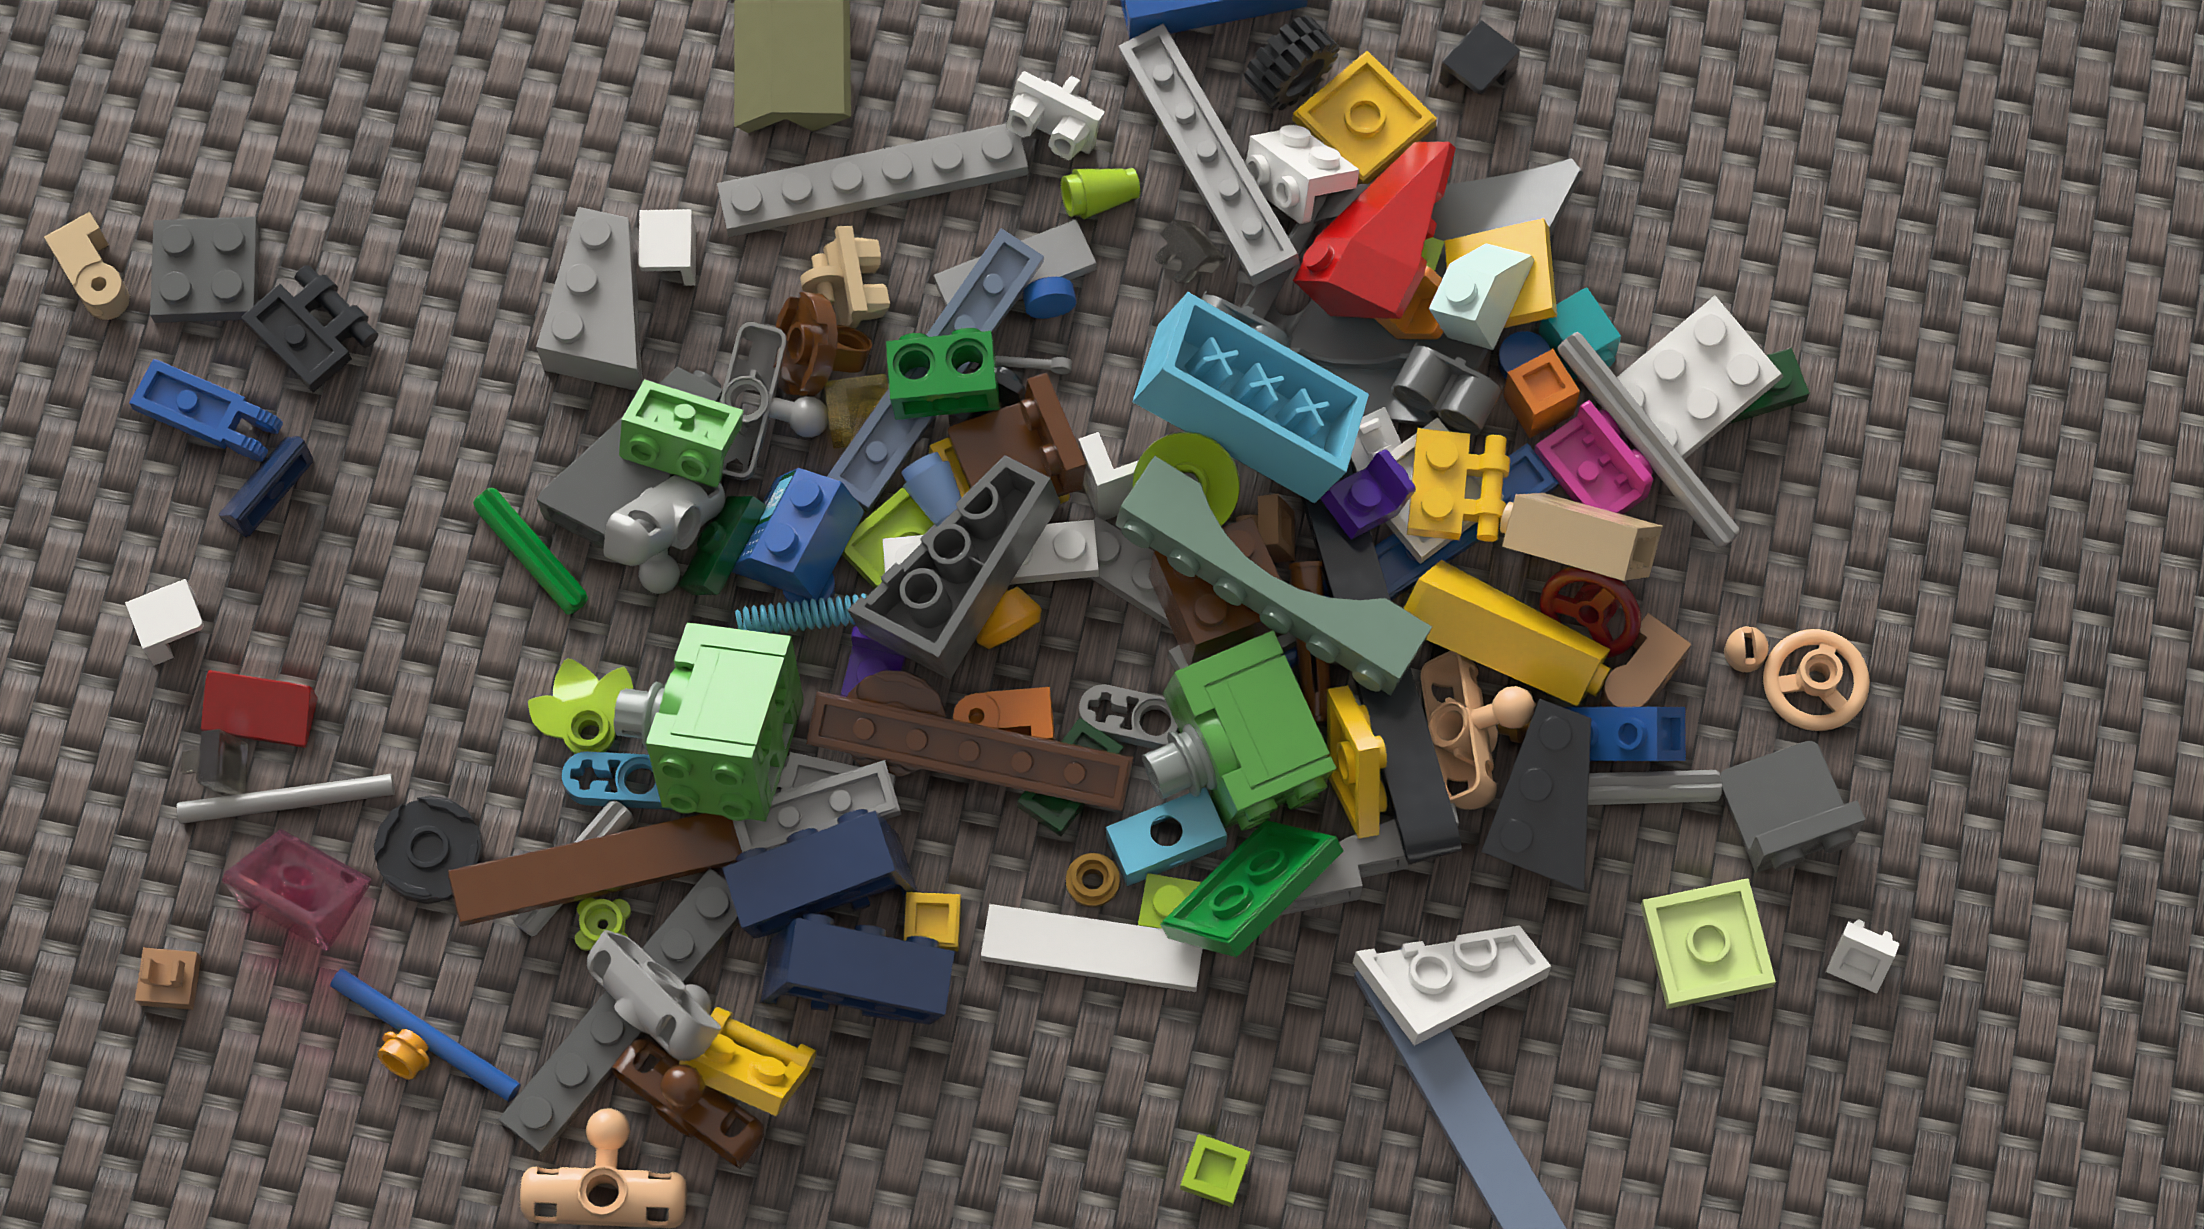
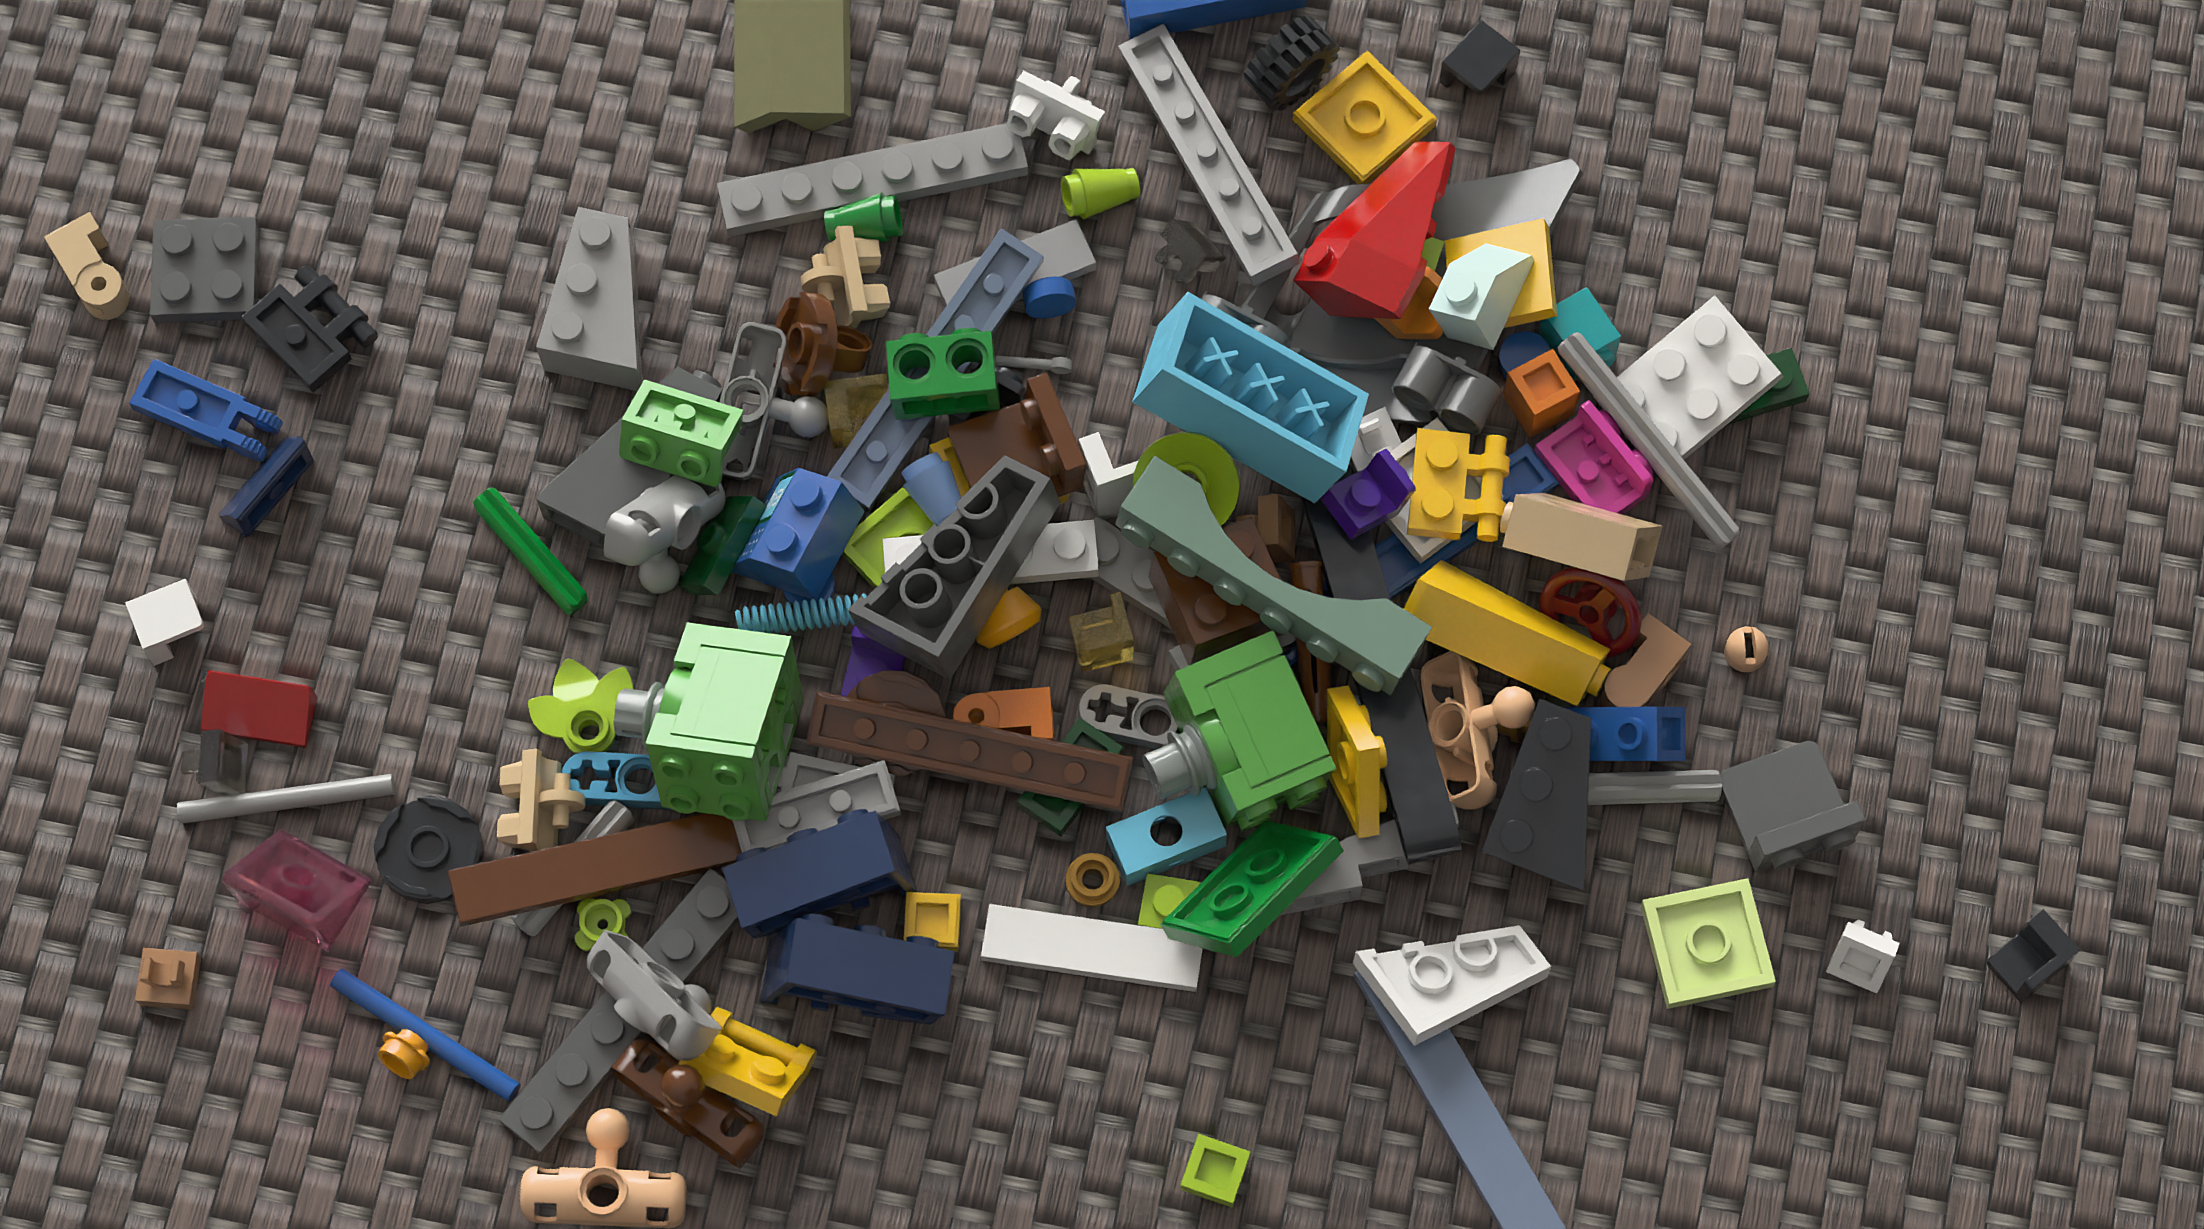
white panel [638,209,696,286] -> none
white bracket [1245,125,1359,224] -> none
light nougat piece [1763,629,1870,731] -> none
none -> tan hips [497,749,585,852]
none -> green cone [824,192,903,243]
none -> clear yellow panel [1069,592,1133,672]
none -> black panel [1987,909,2080,1003]

